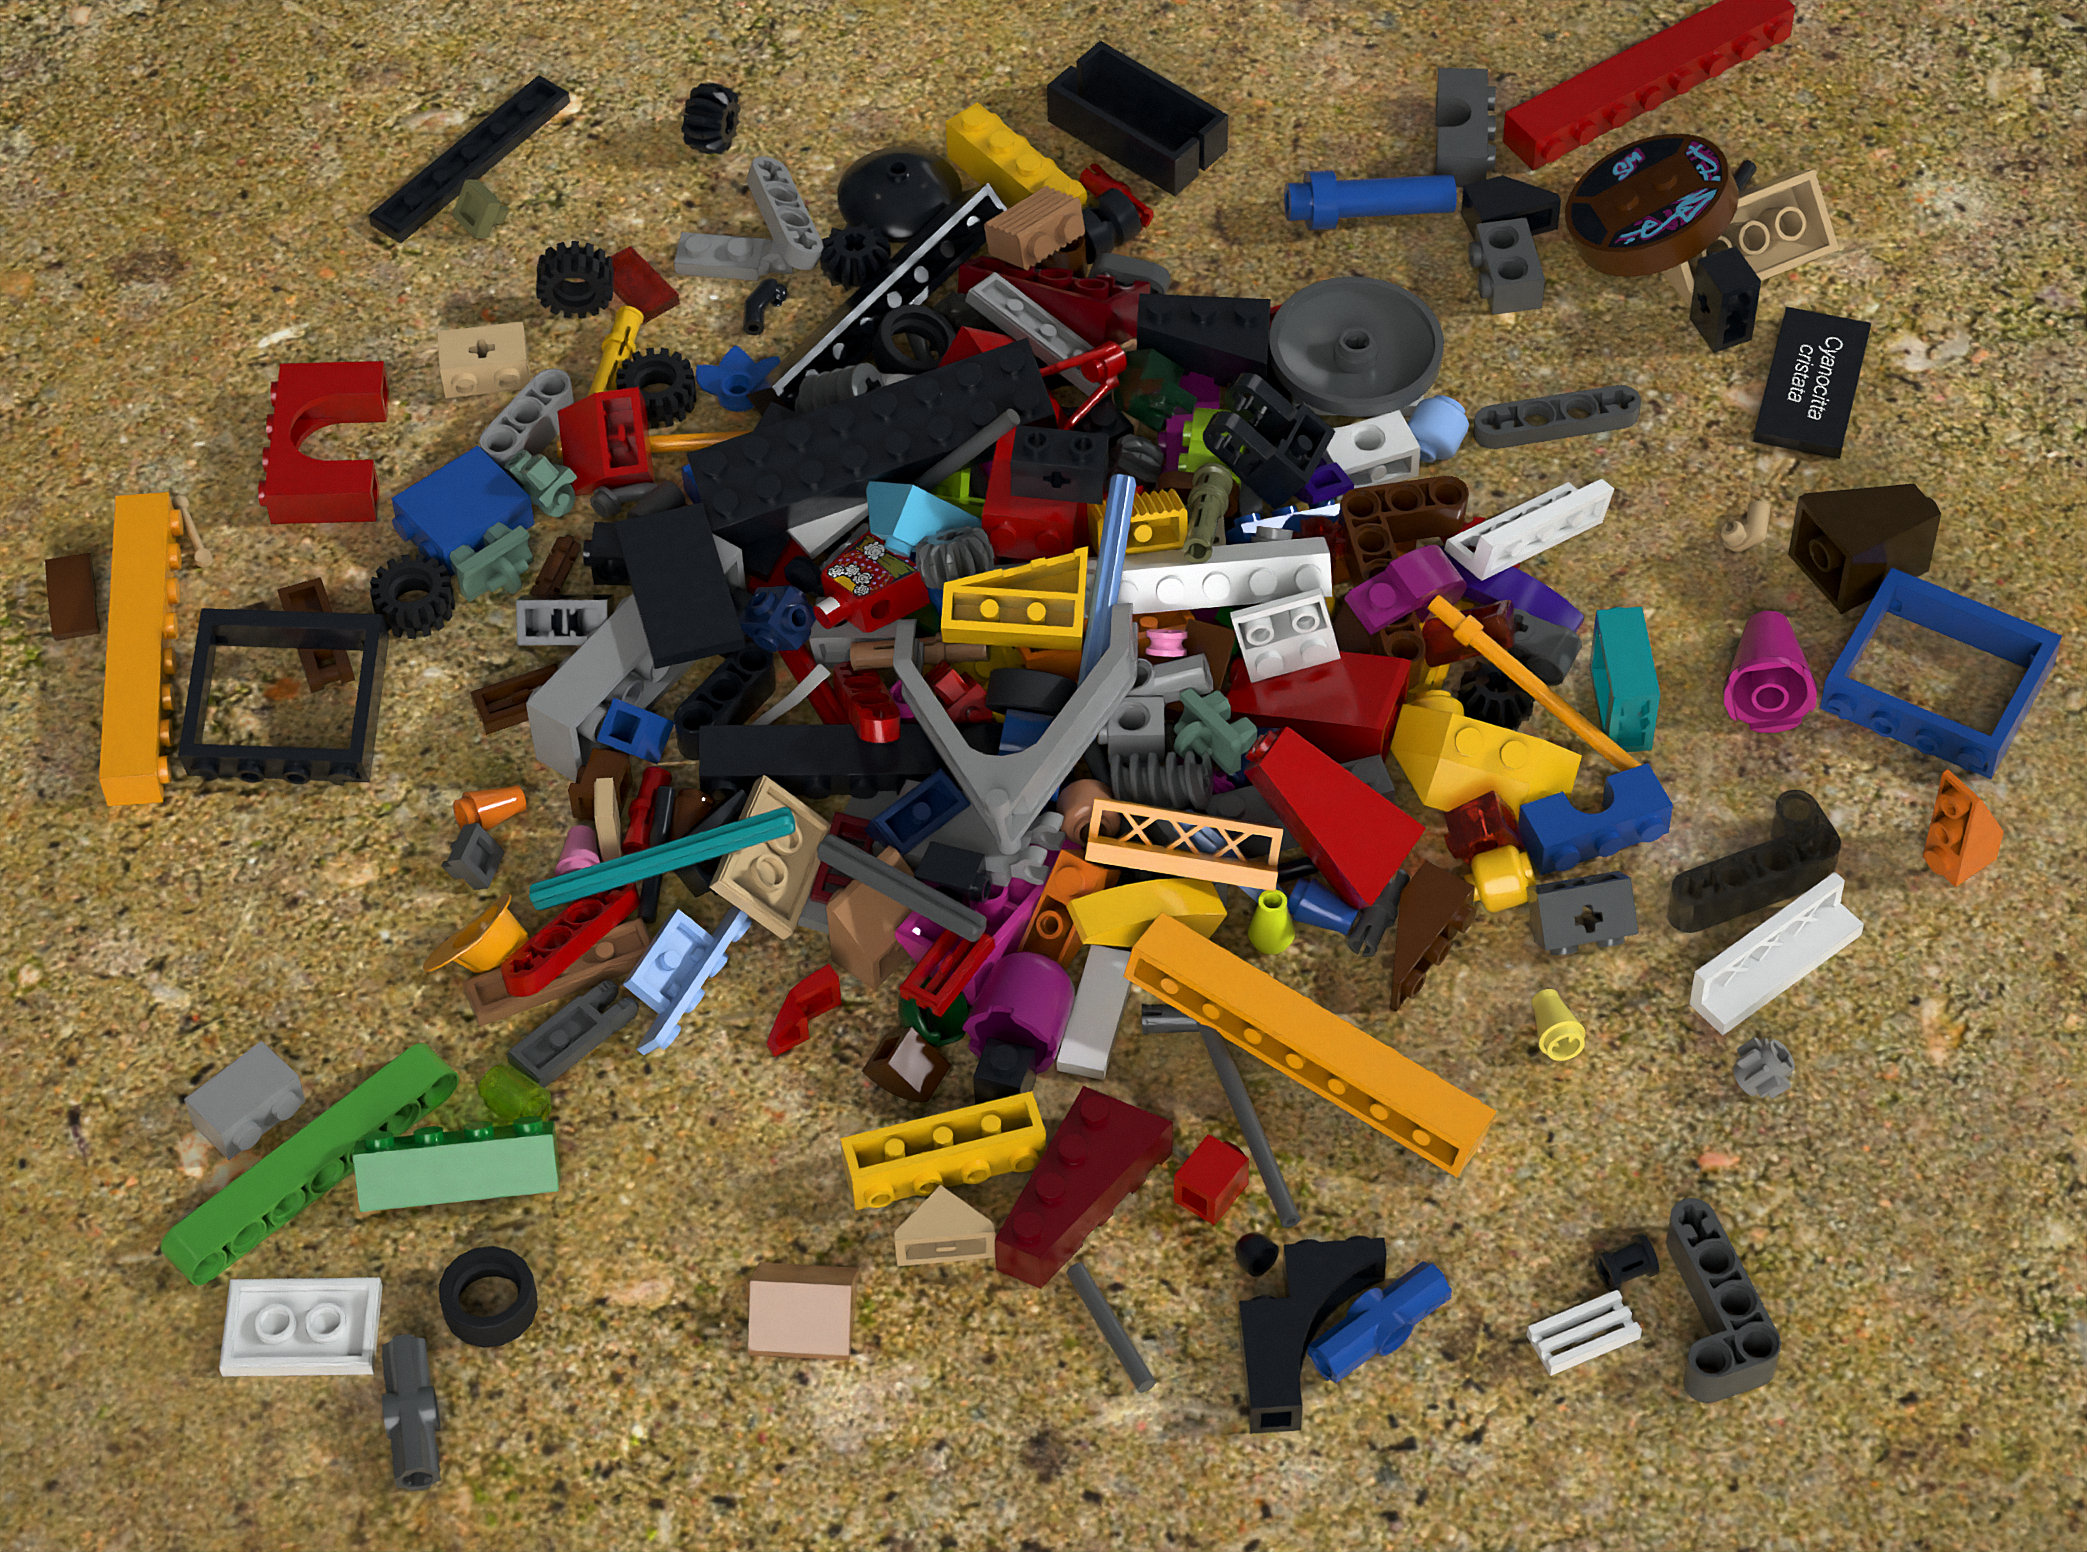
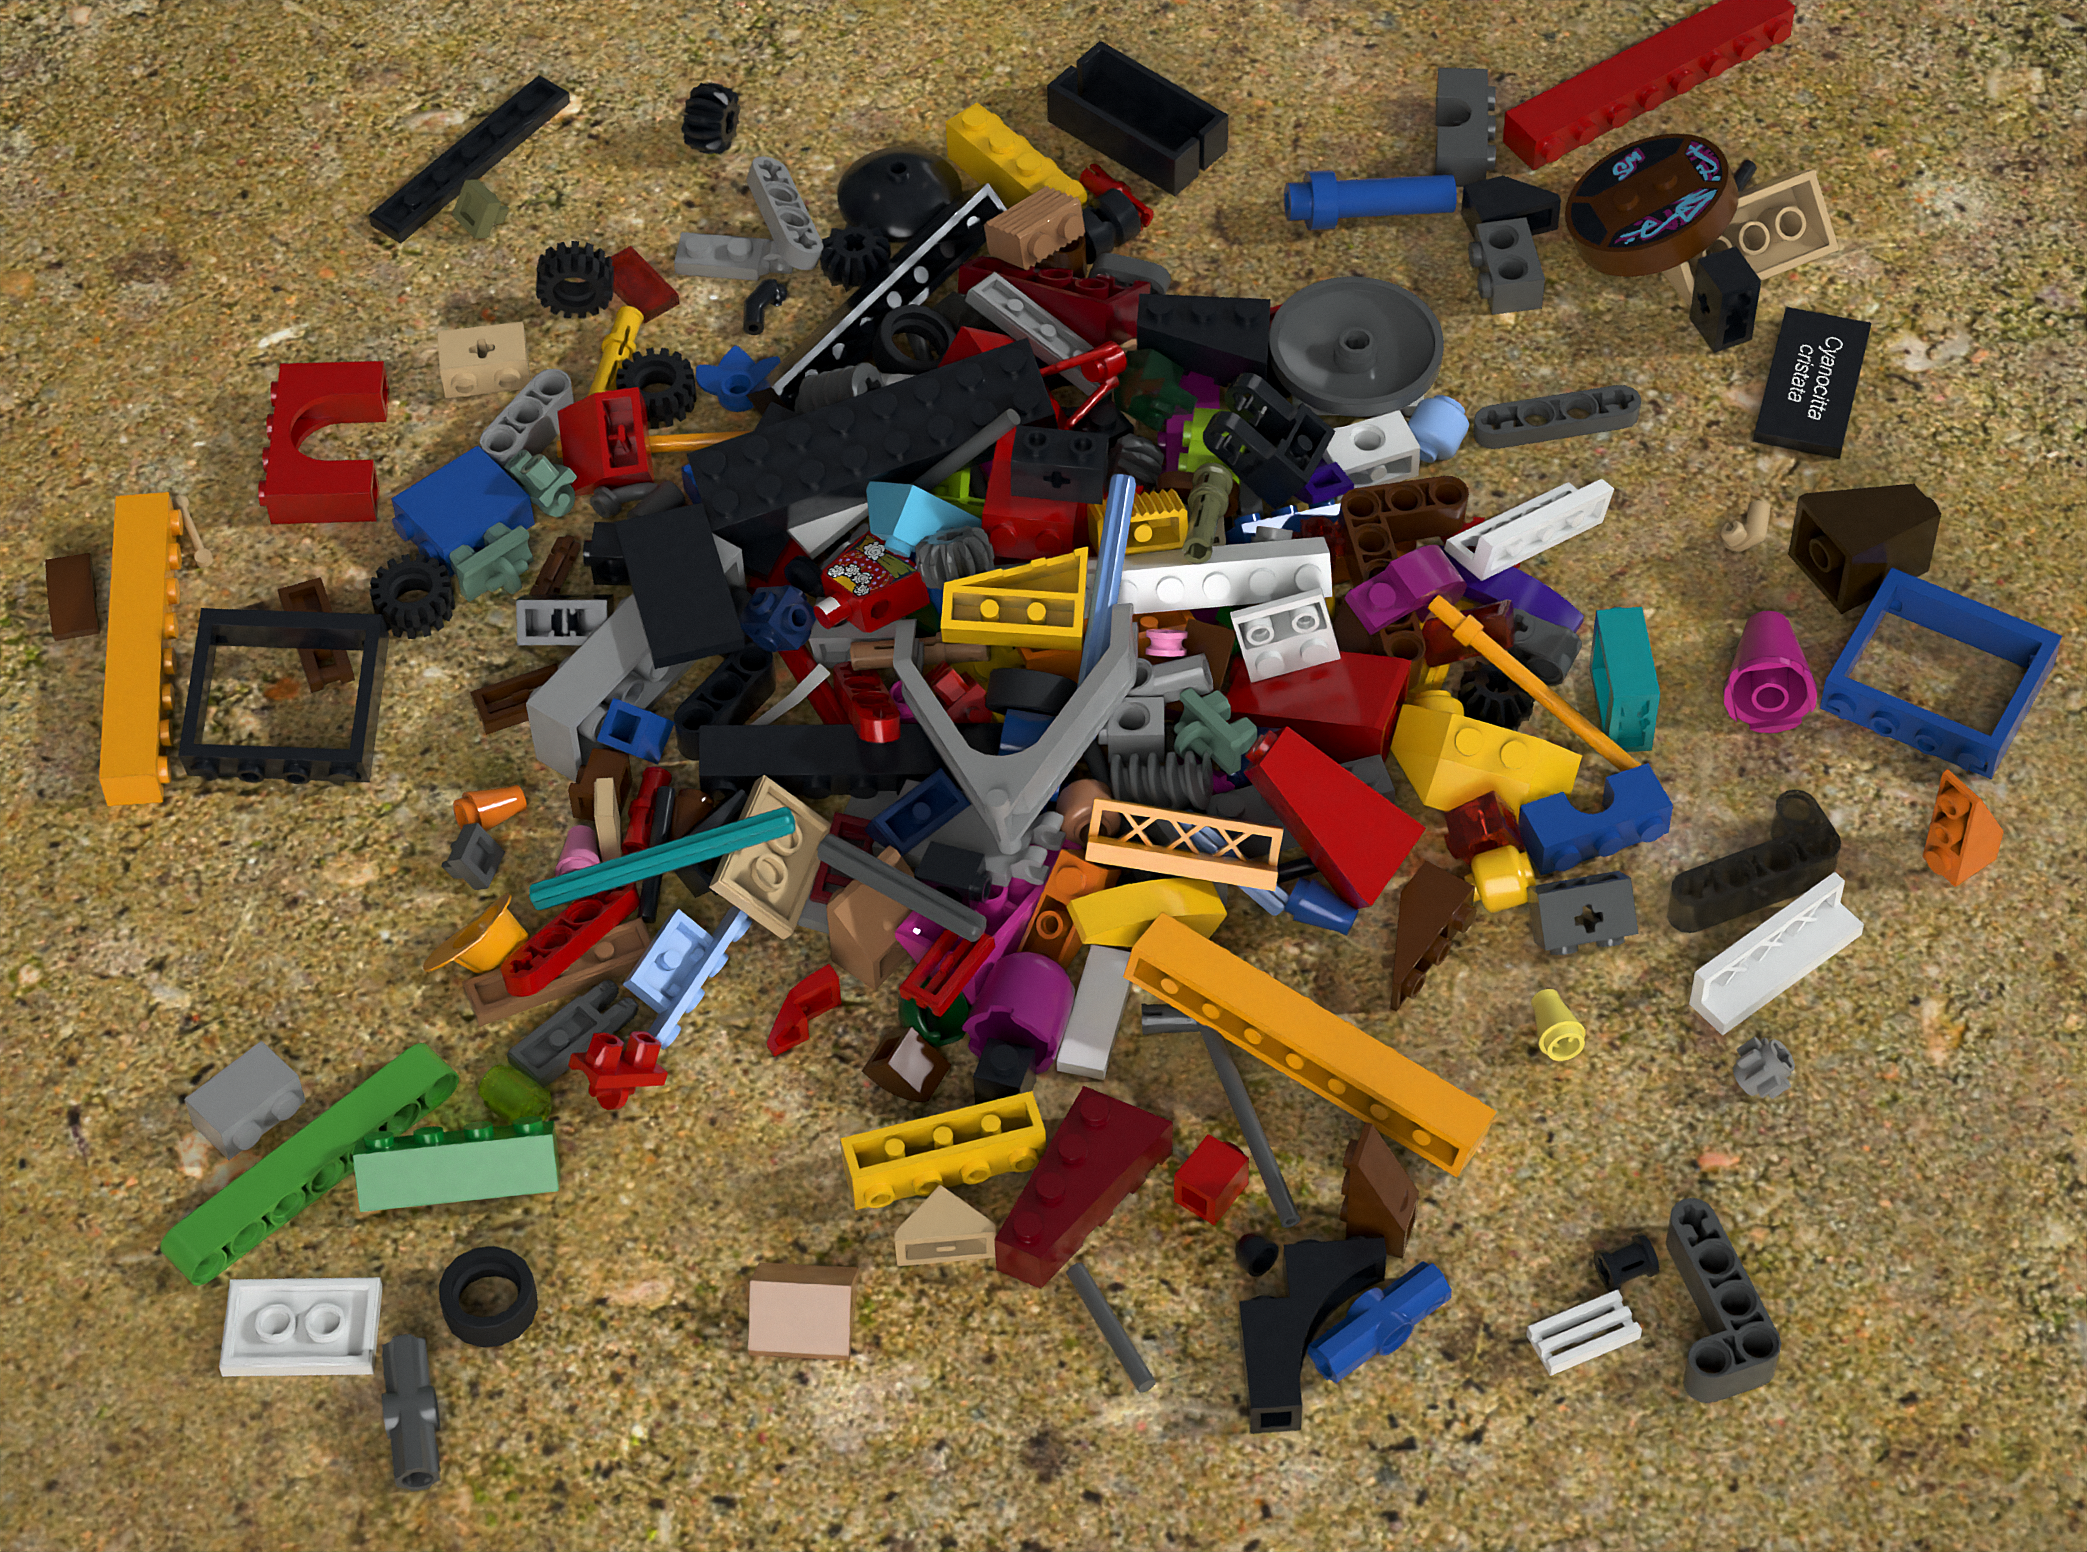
neon yellow cone [1248,889,1295,955] -> none
dark grey pin [1347,868,1410,957] -> none
none -> red hips [568,1031,668,1110]
none -> reddish brown slope [1339,1122,1419,1259]

